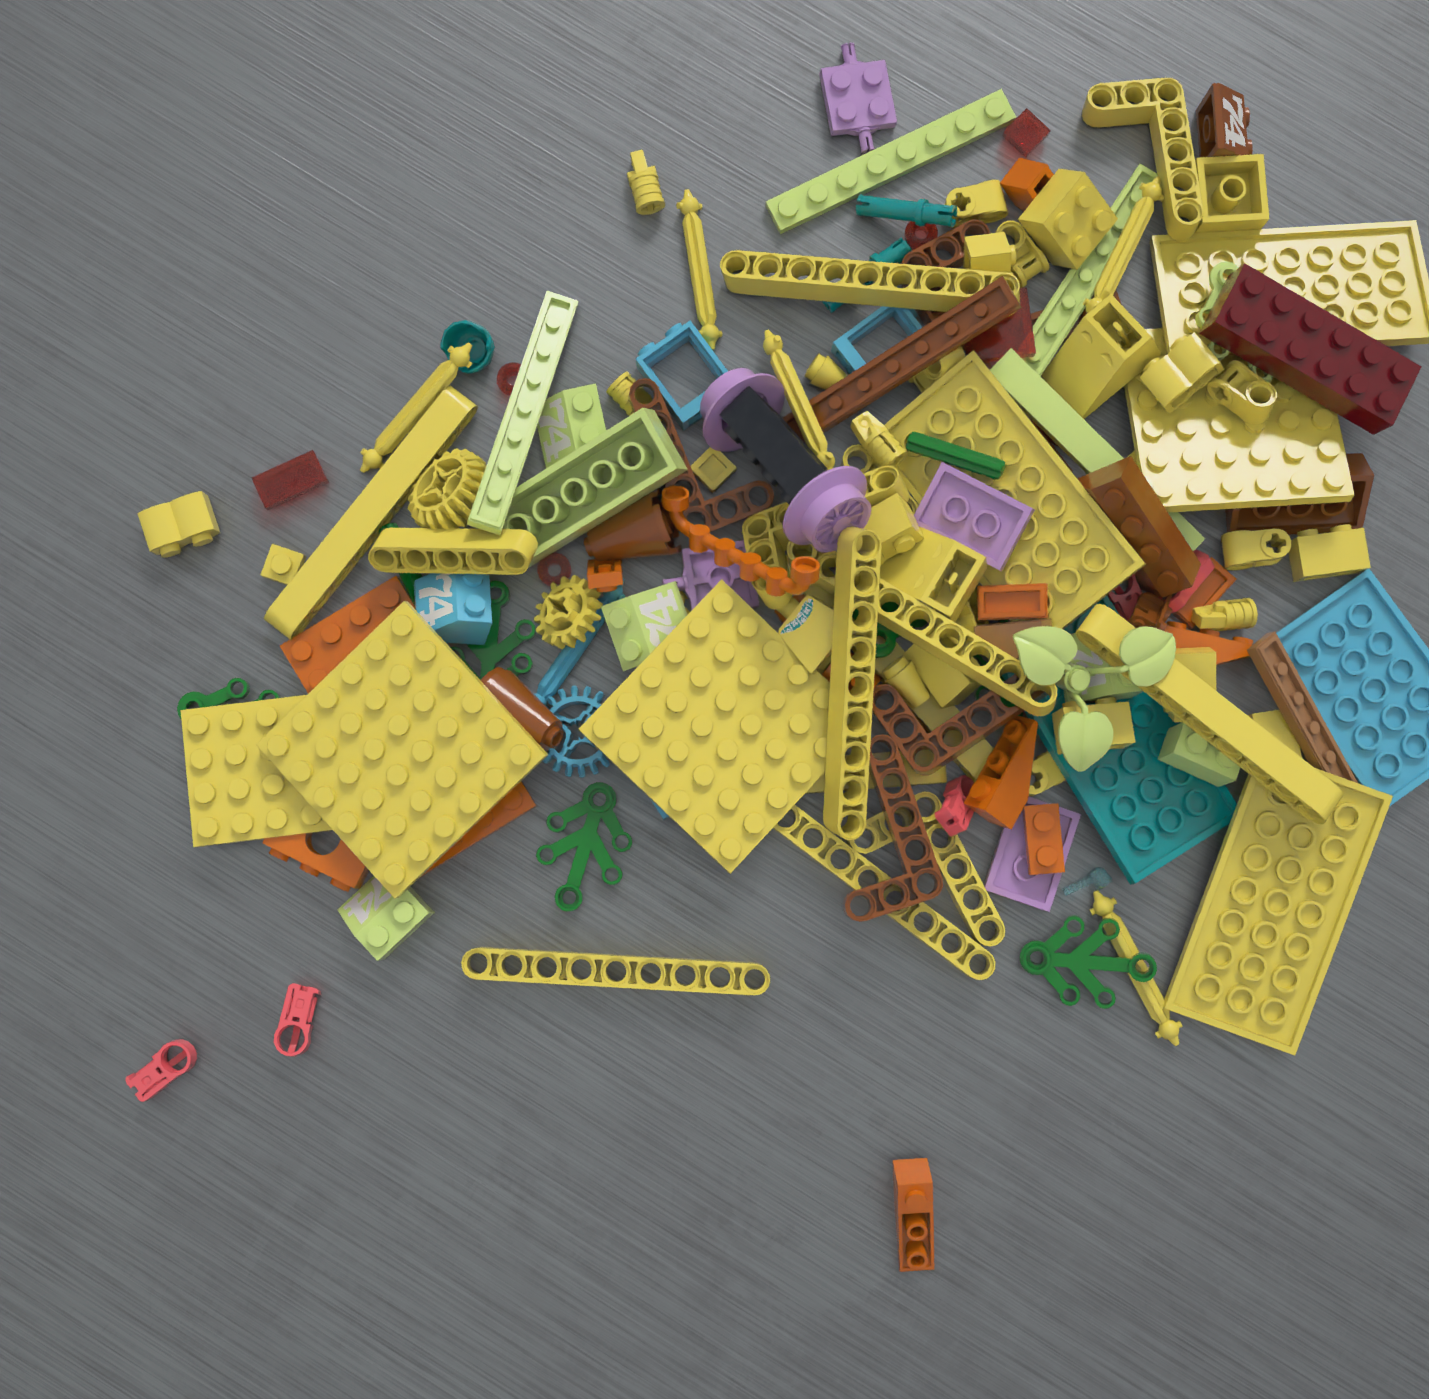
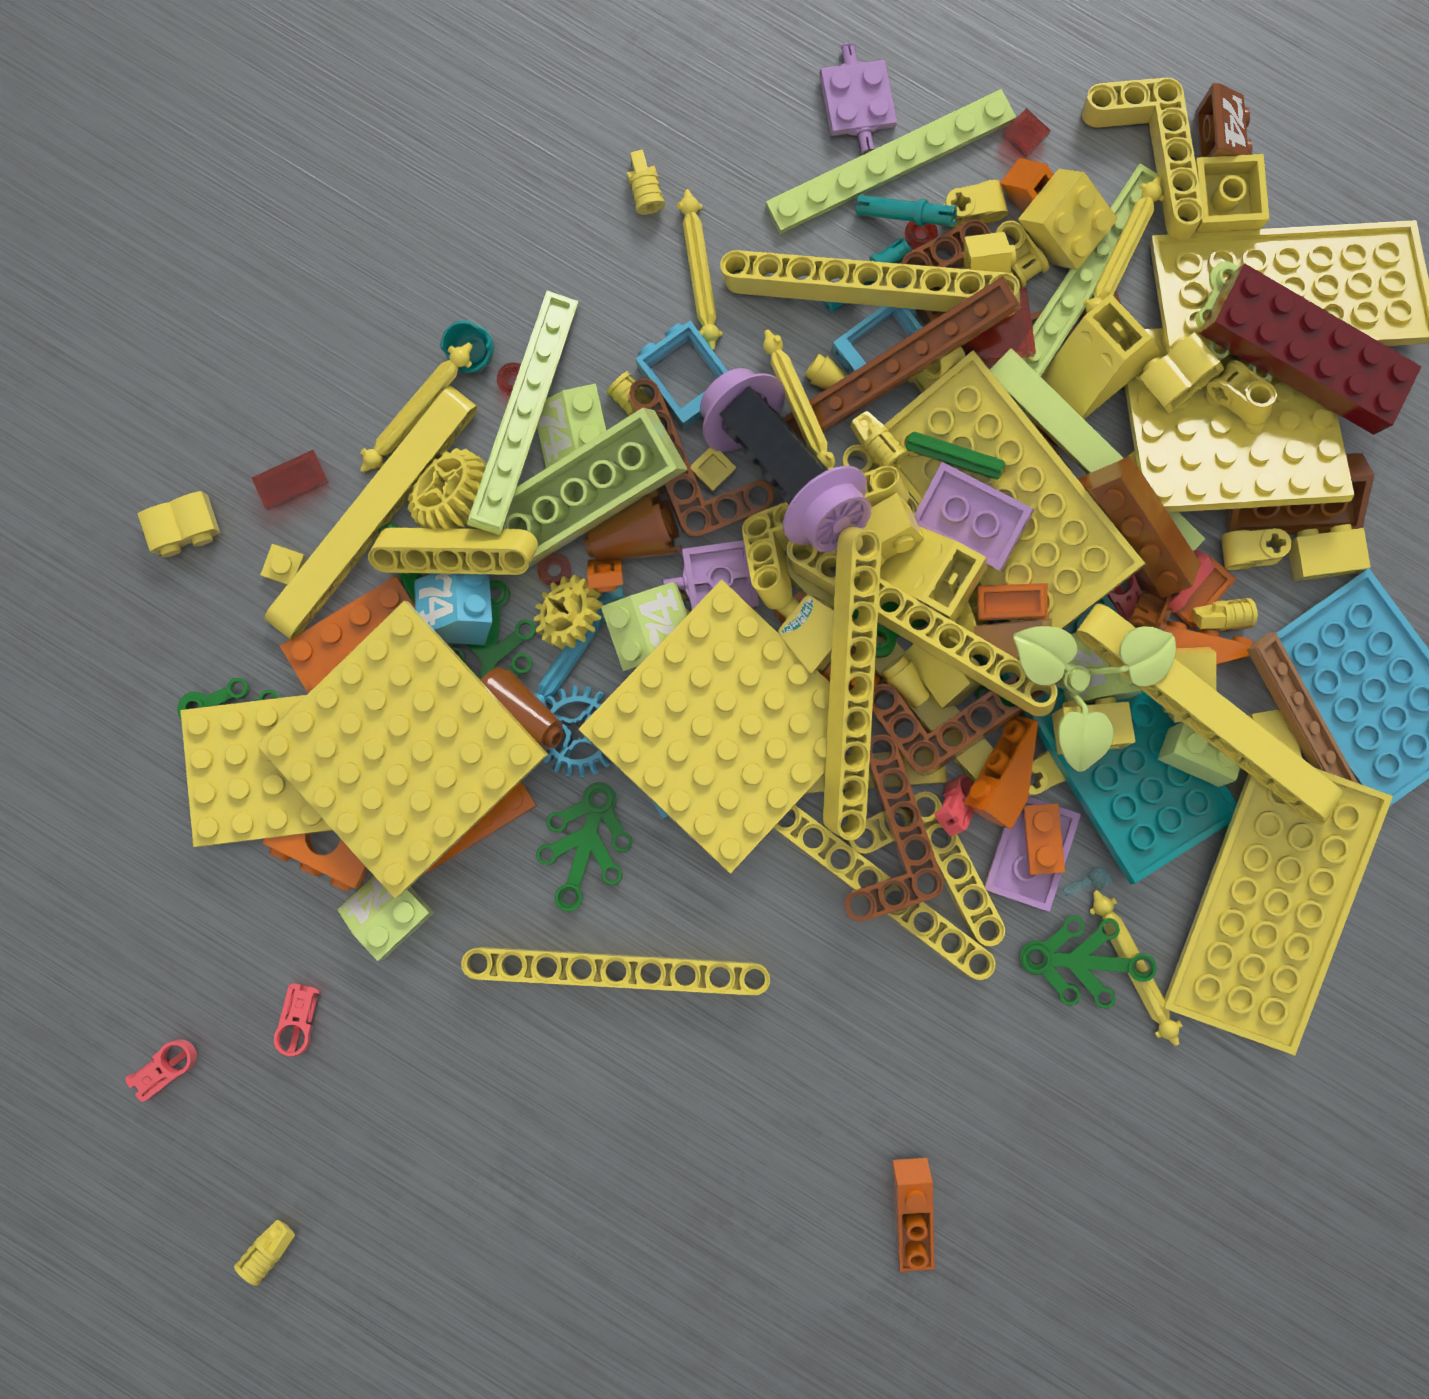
orange bar [662,486,820,596] -> none
none -> light yellow hinge [234,1220,295,1286]

